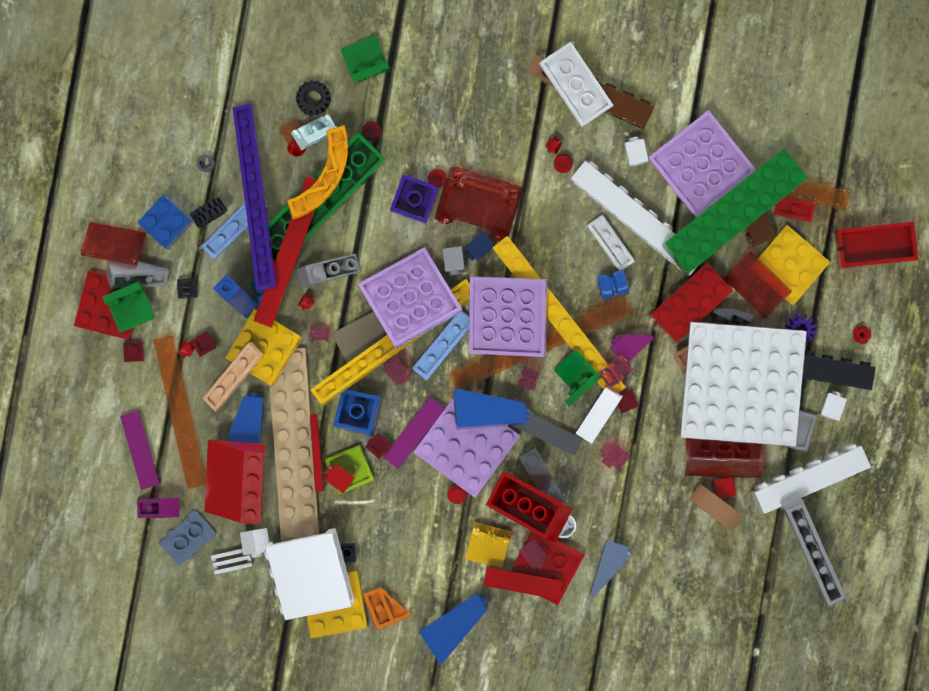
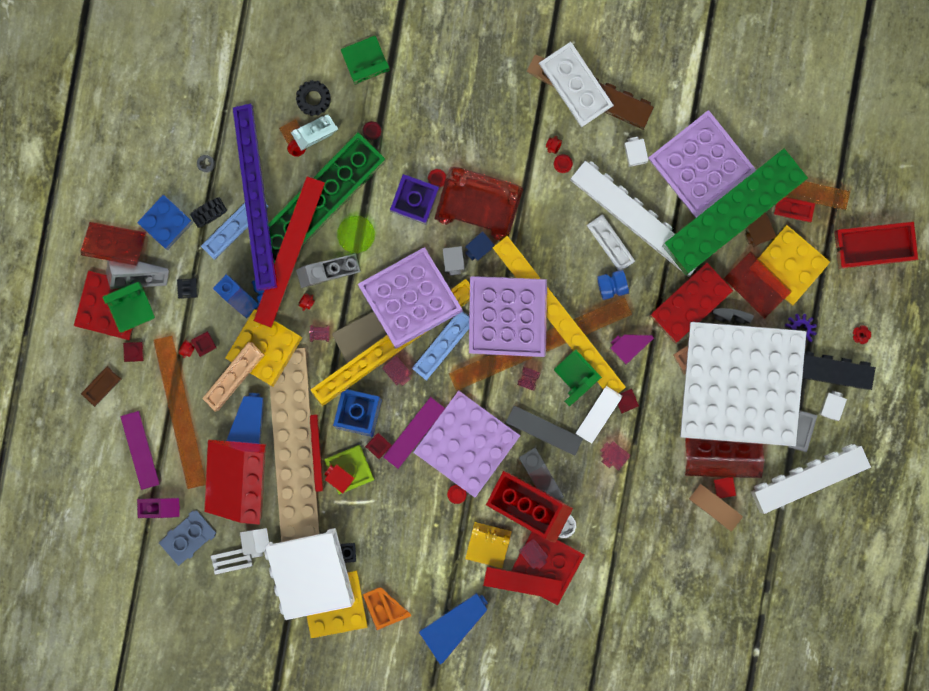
light orange tile [287,125,348,220] -> none
blue slope [453,389,530,430] -> none
sand blue slope [589,540,631,597] -> none
clear pink brick [598,355,634,387] -> none
light grey brick [780,494,846,606] -> none
none -> reddish brown tile [81,366,122,407]
none -> clear neon green tile [337,216,375,254]

